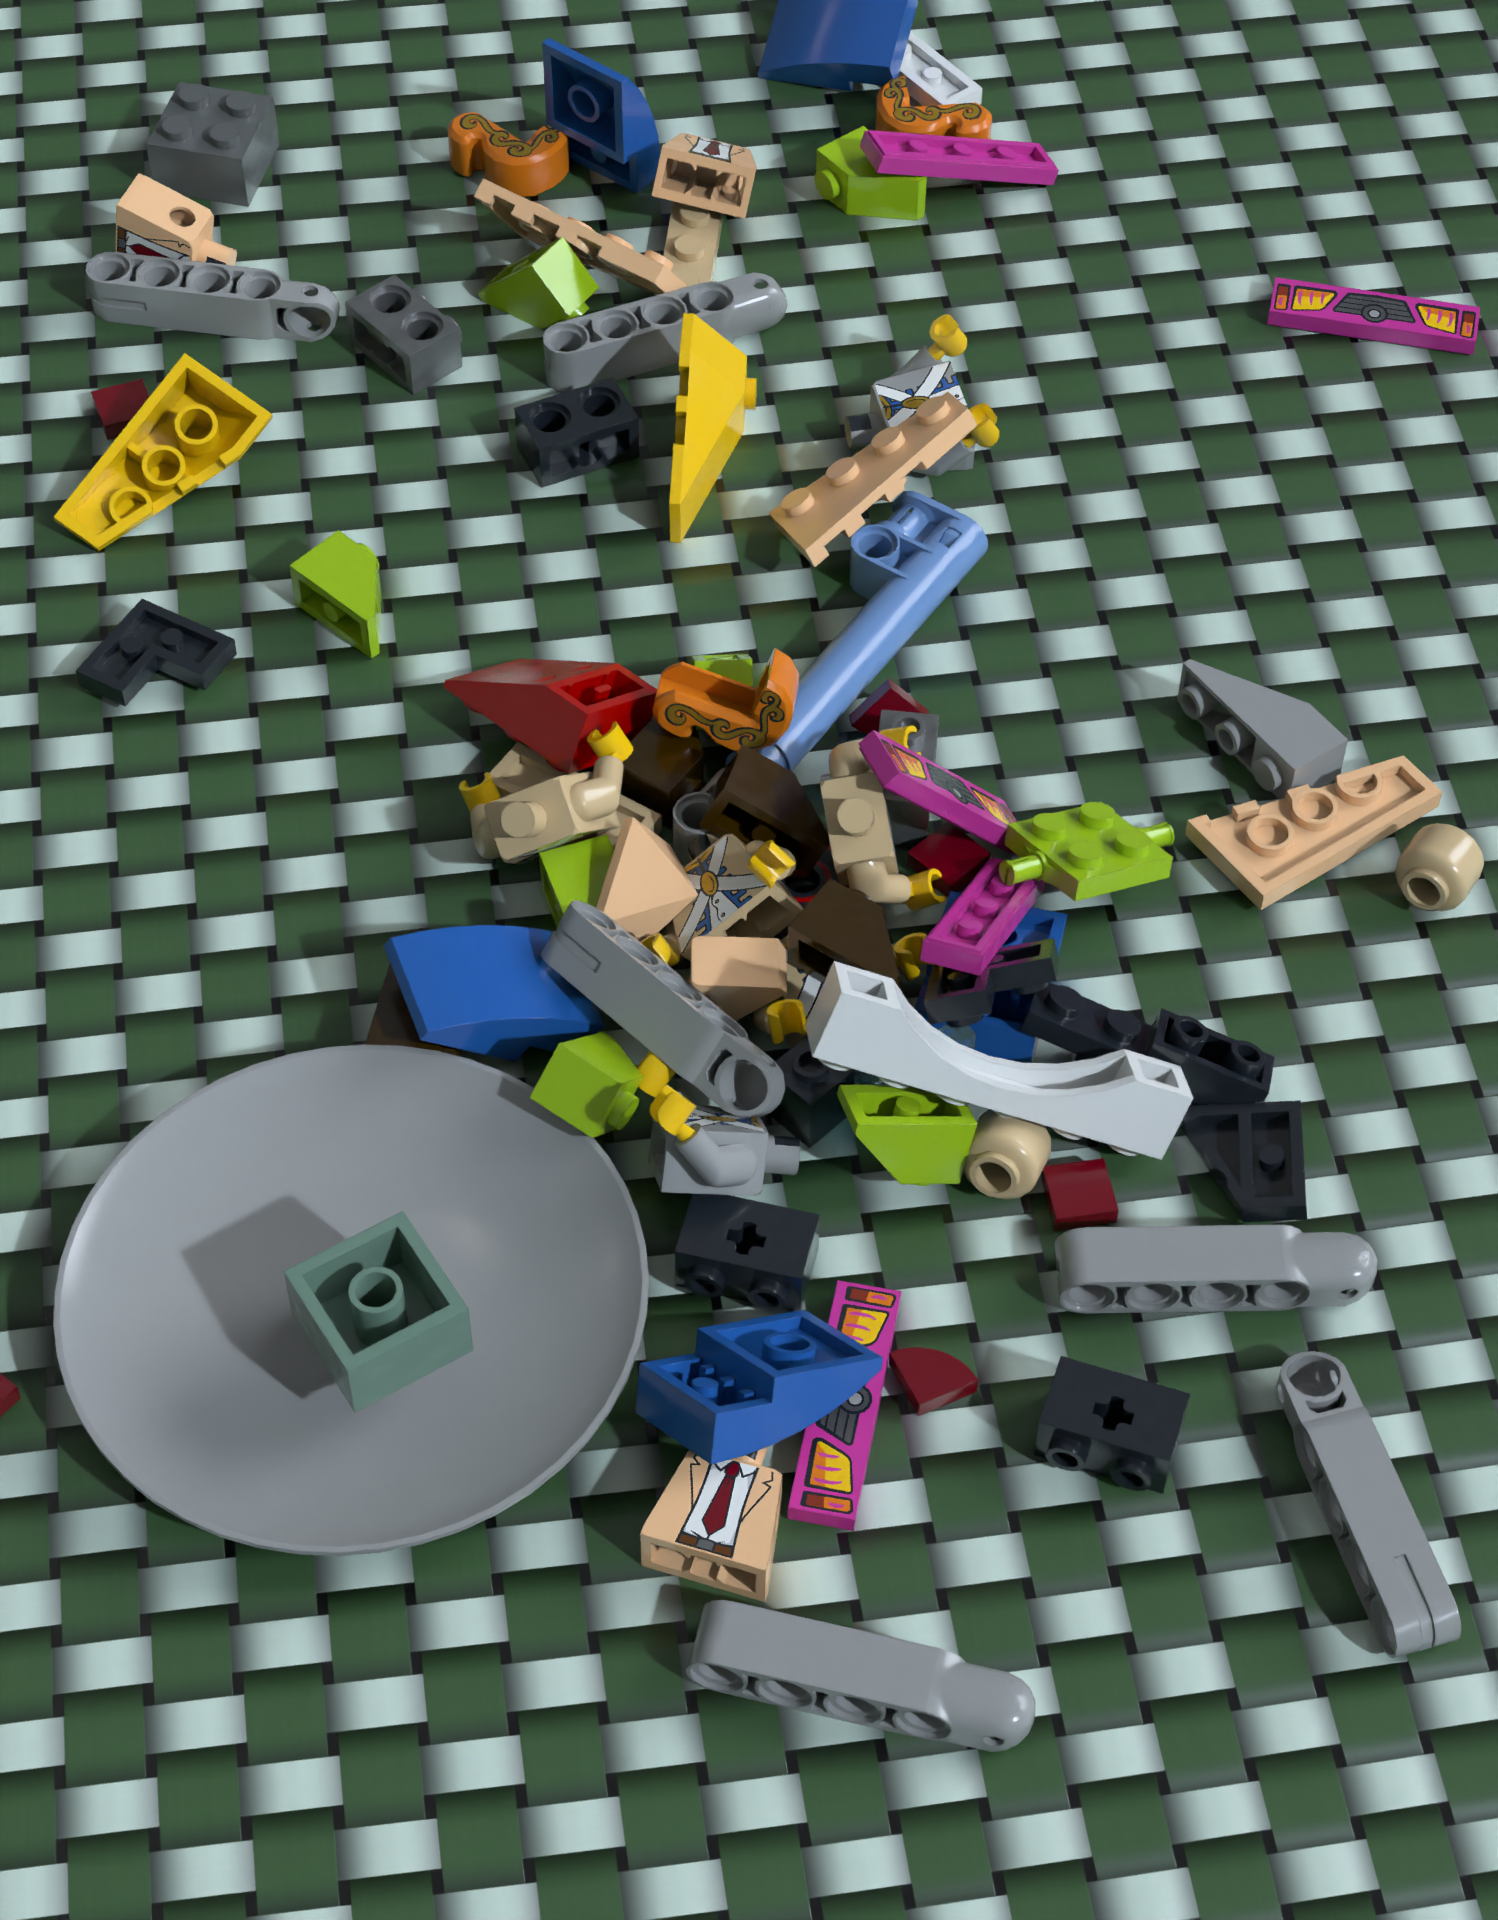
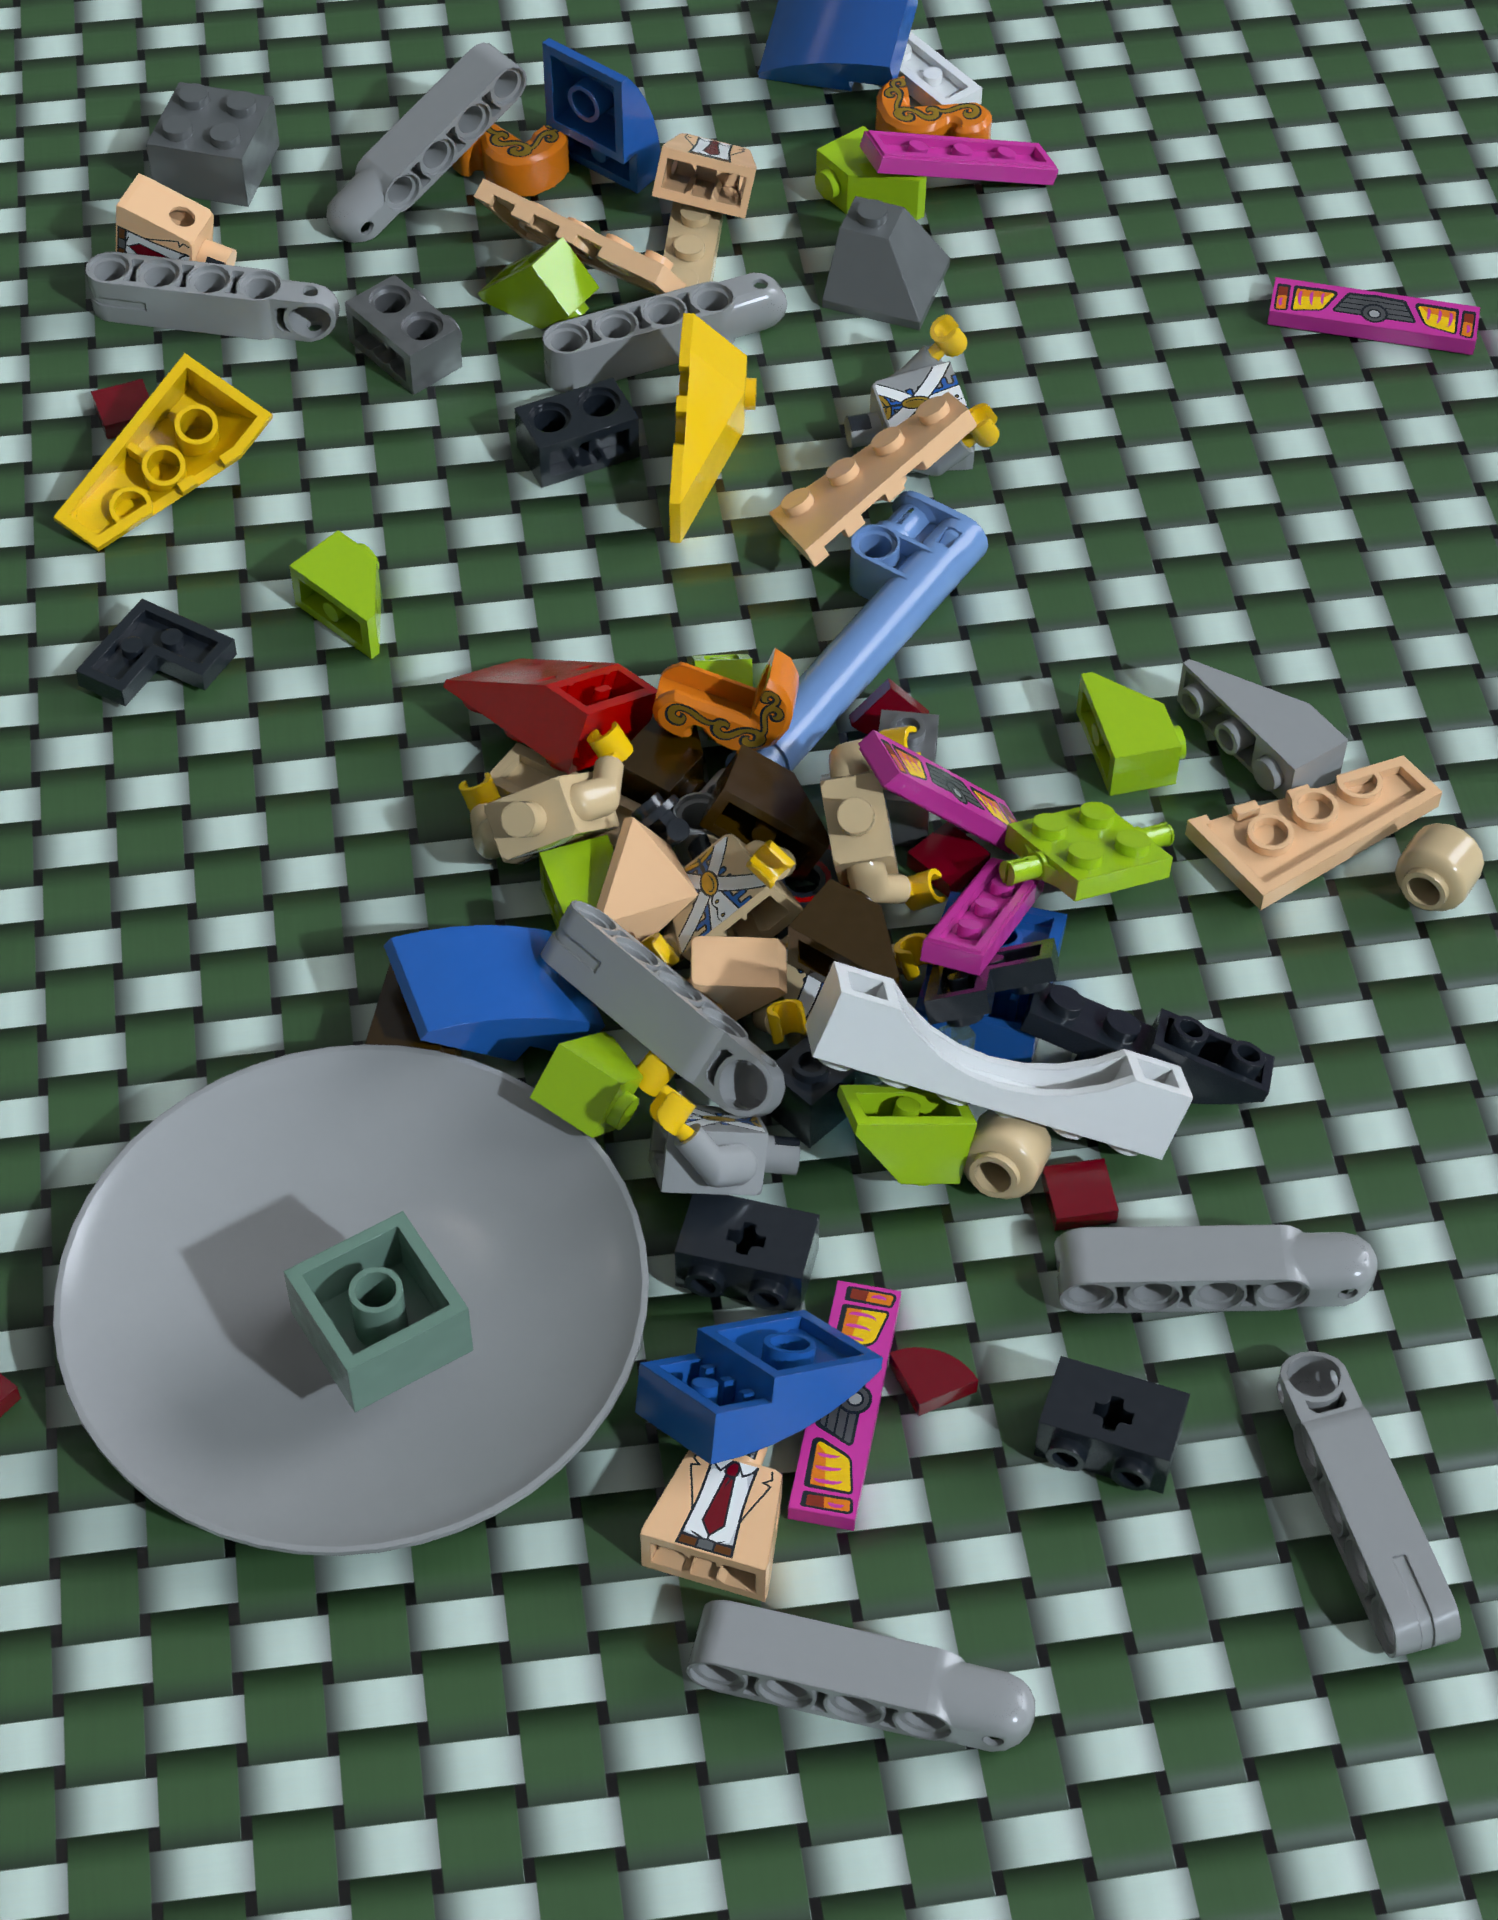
black wing [1181,1100,1307,1222] -> none
none -> light grey piece [326,42,527,243]
none -> black plate [630,792,690,848]
none -> dark grey slope [822,196,950,331]
none -> lime slope [1076,672,1187,796]

